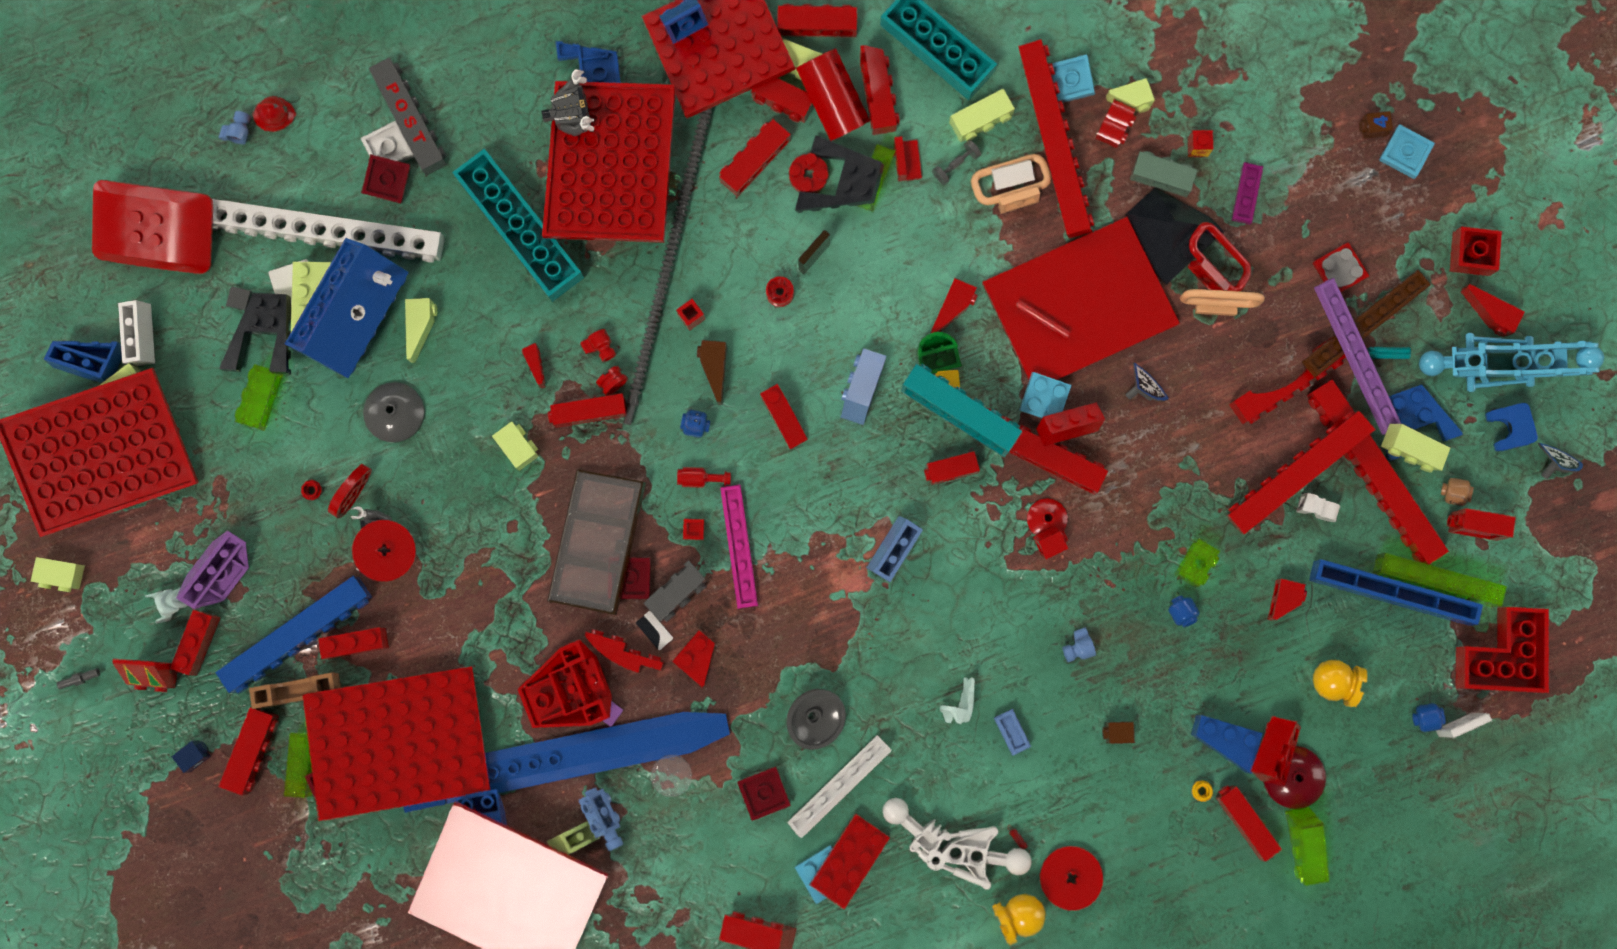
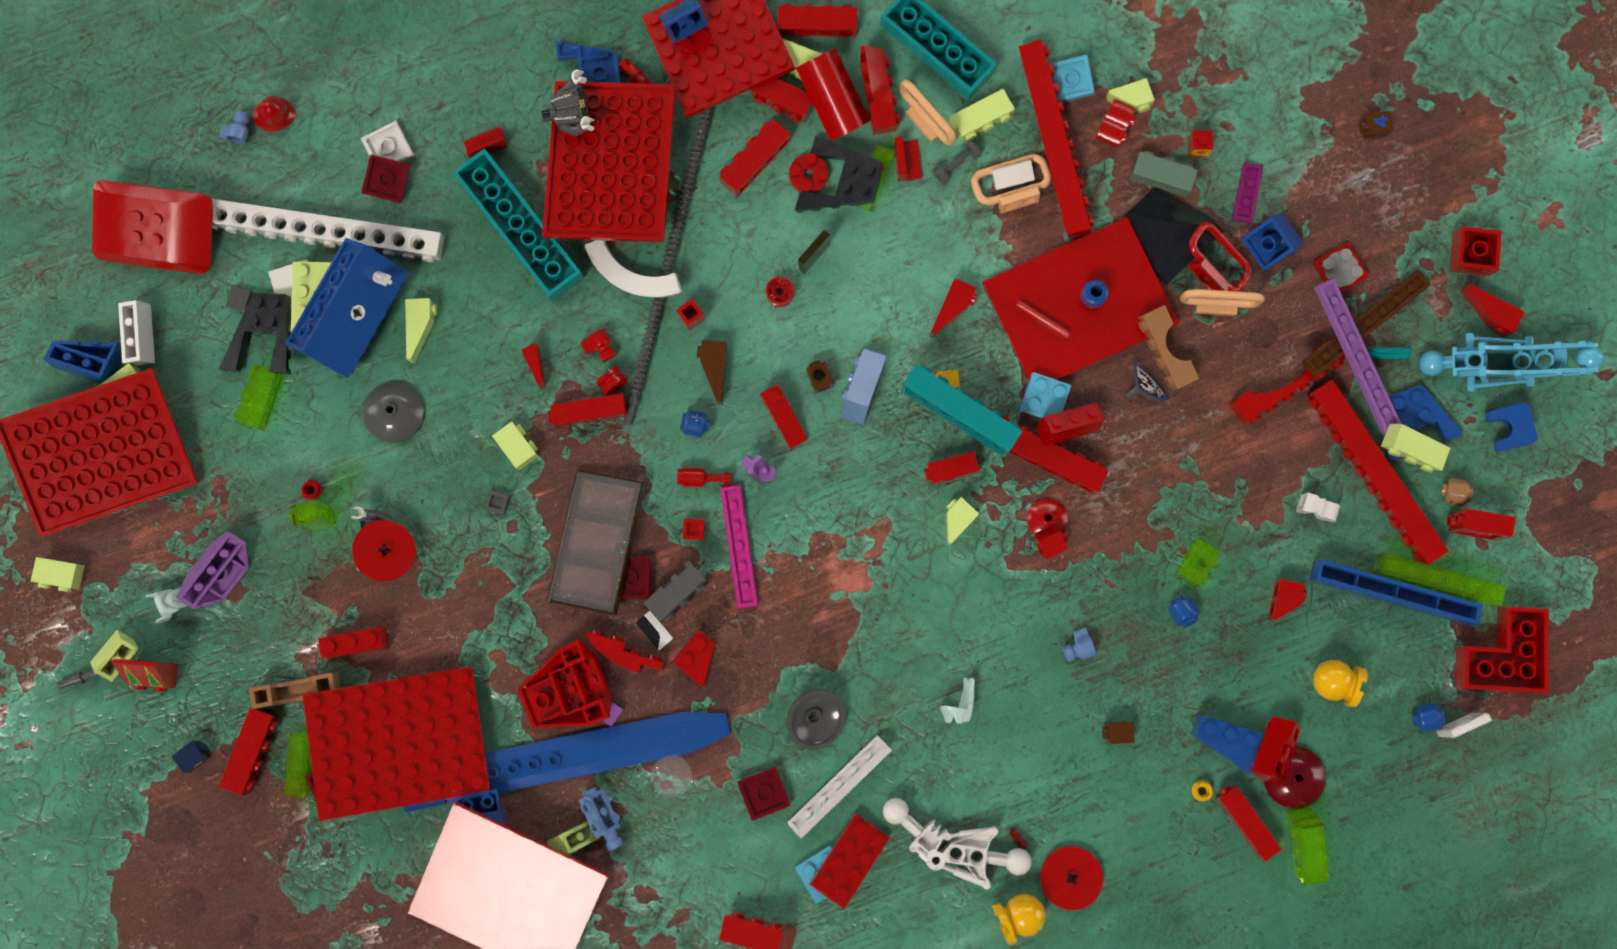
red brick [170,610,221,676] -> none
blue brick [215,576,372,694] -> none
red piece [328,464,372,519] -> none
dark grey brick [368,57,447,176] -> none
medium blue brick [866,516,923,582] -> none
green slope [916,332,962,374] -> none
medium blue plate [994,709,1031,756] -> none
red brick [1226,411,1375,535] -> none
medium azure plate [1379,124,1435,179] -> none
shield [1538,443,1583,479] -> none
none -> yellowish green brick [90,630,139,682]
none -> clear neon green brick [289,500,336,532]
none -> red panel [463,127,508,159]
none -> dark grey tile [484,490,510,515]
none -> white tile [584,240,683,298]
none -> red pin [619,58,654,84]
none -> medium lavender hips [741,455,776,485]
none -> reddish brown brick [806,360,834,394]
none -> light nougat bar [900,79,956,146]
none -> yellowish green slope [946,497,979,545]
none -> blue head [1080,280,1109,309]
none -> medium nougat arch [1138,305,1199,390]
none -> blue slope [1242,212,1304,271]

